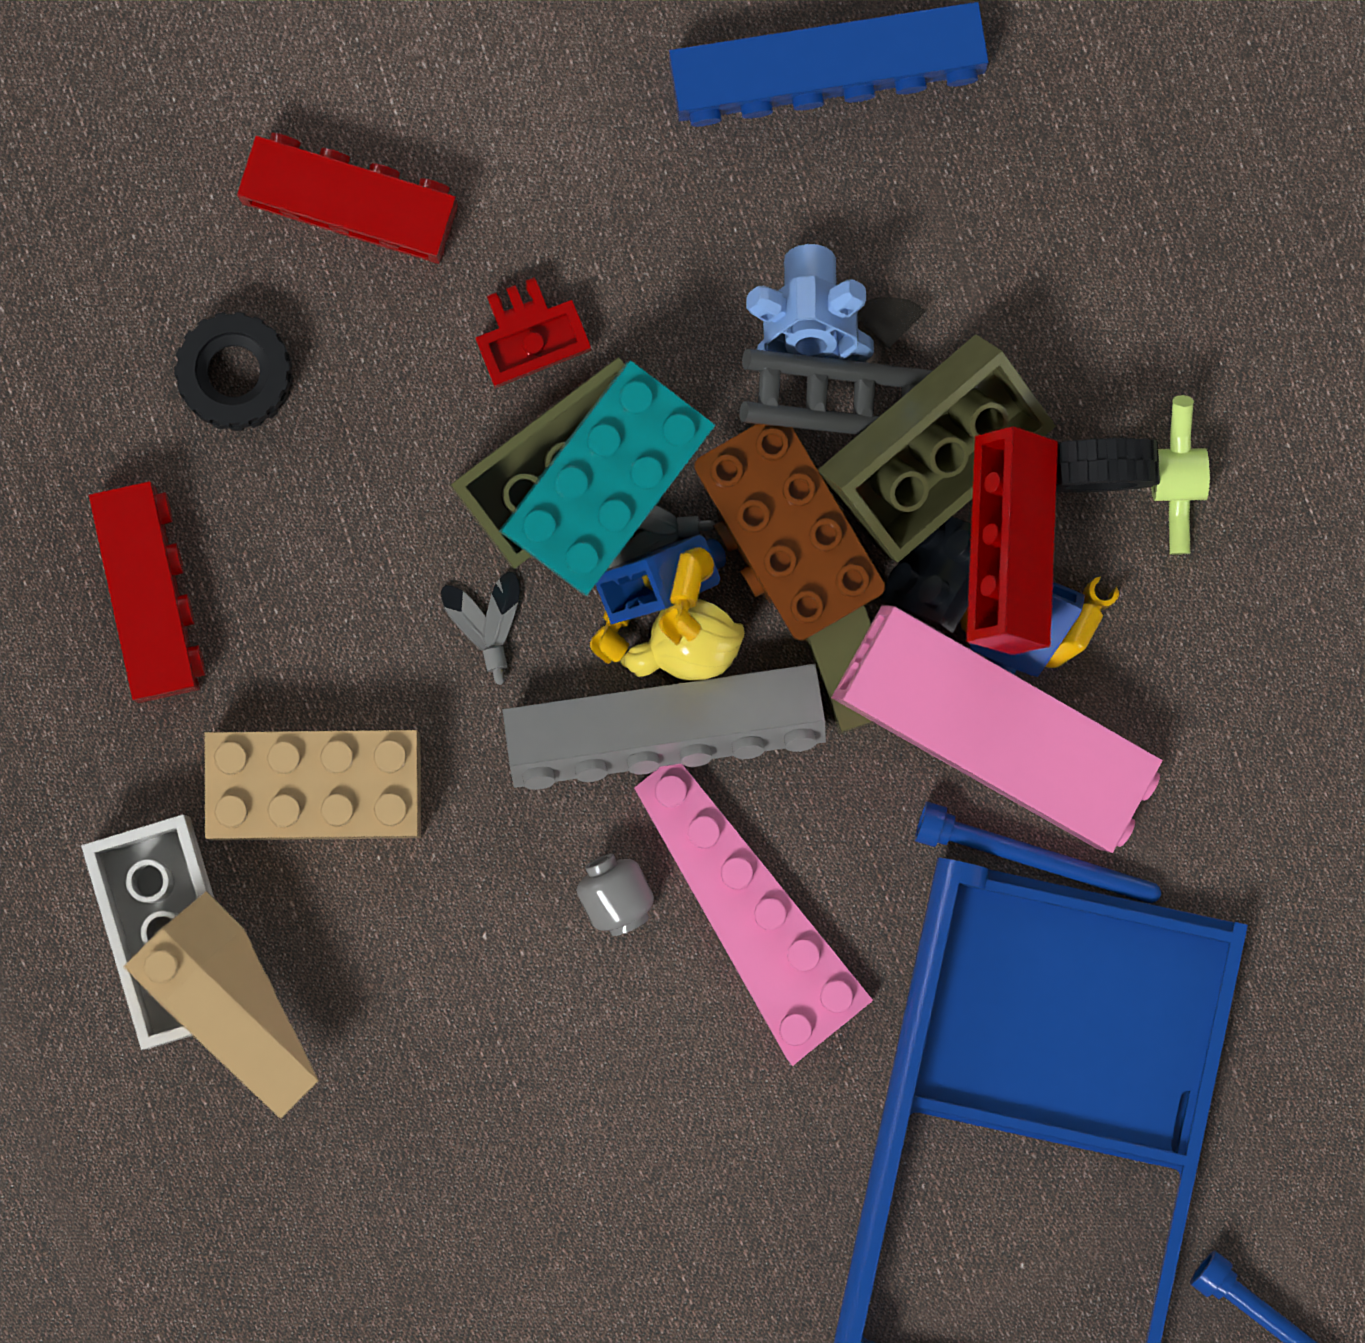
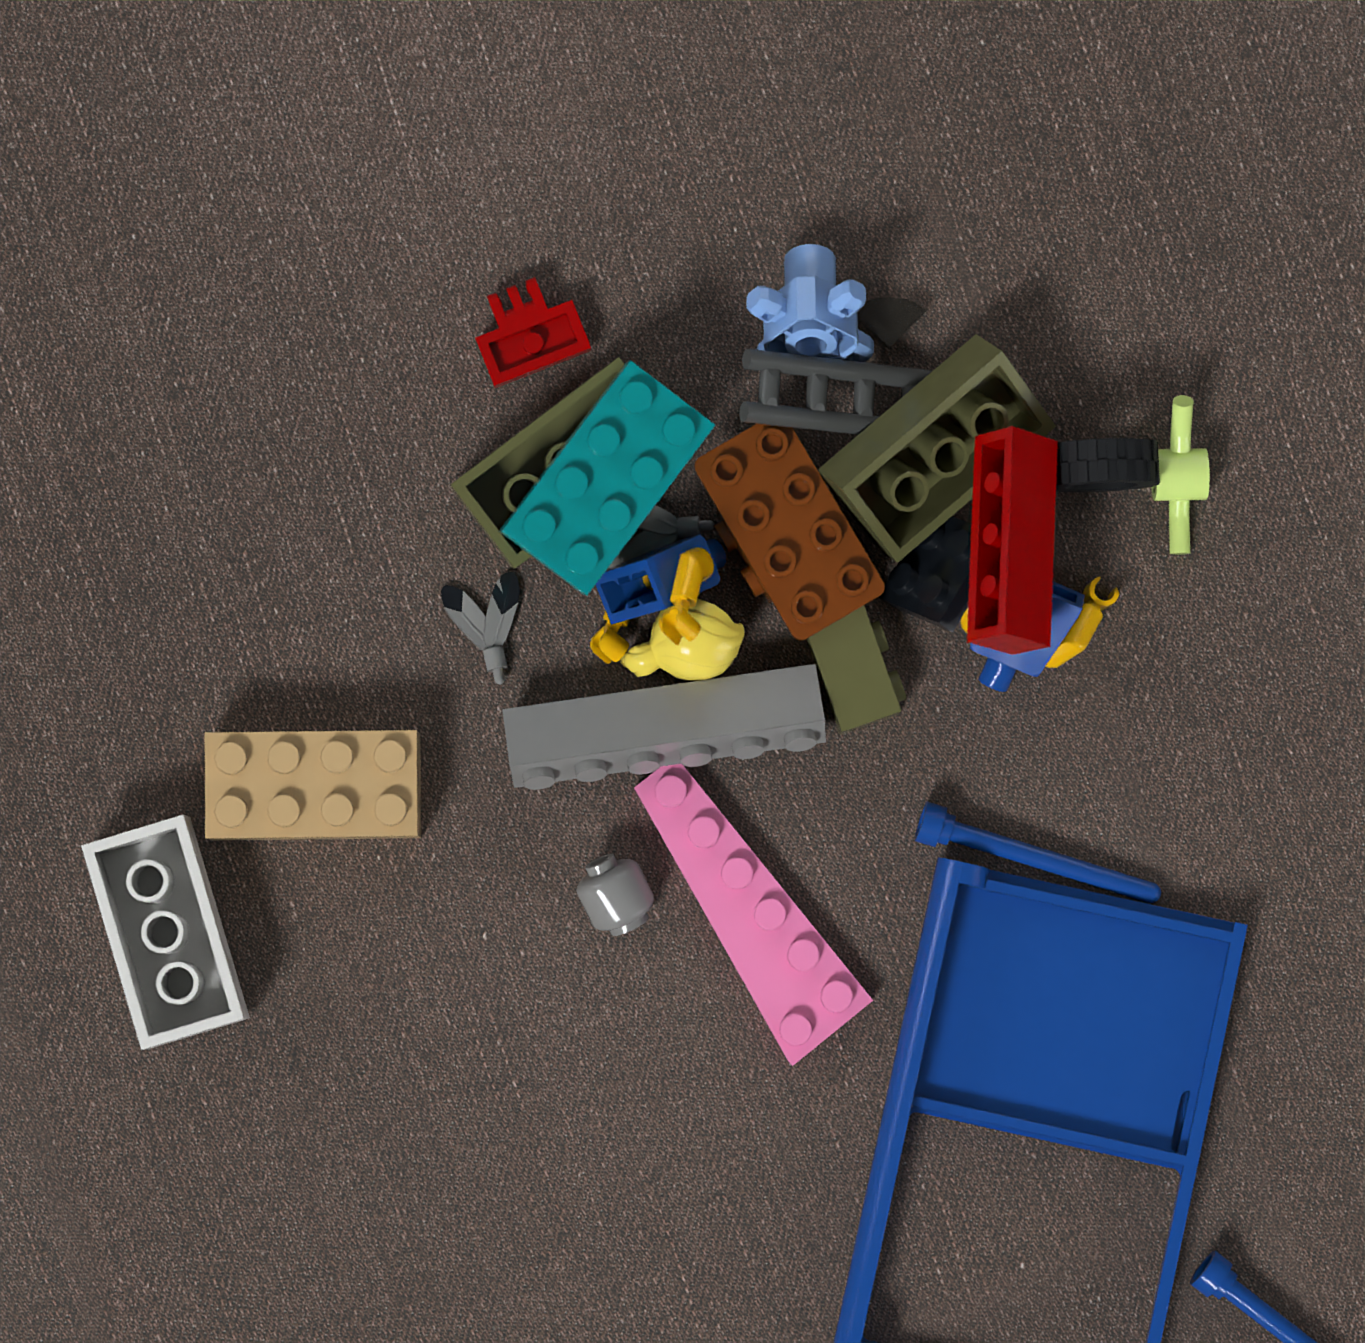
red brick [89,481,206,703] -> none
tan wedge [123,891,319,1119] -> none
black tyre [174,312,293,431] -> none
red brick [237,133,458,265] -> none
blue brick [669,2,989,127] -> none
bright pink brick [831,605,1163,853] -> none

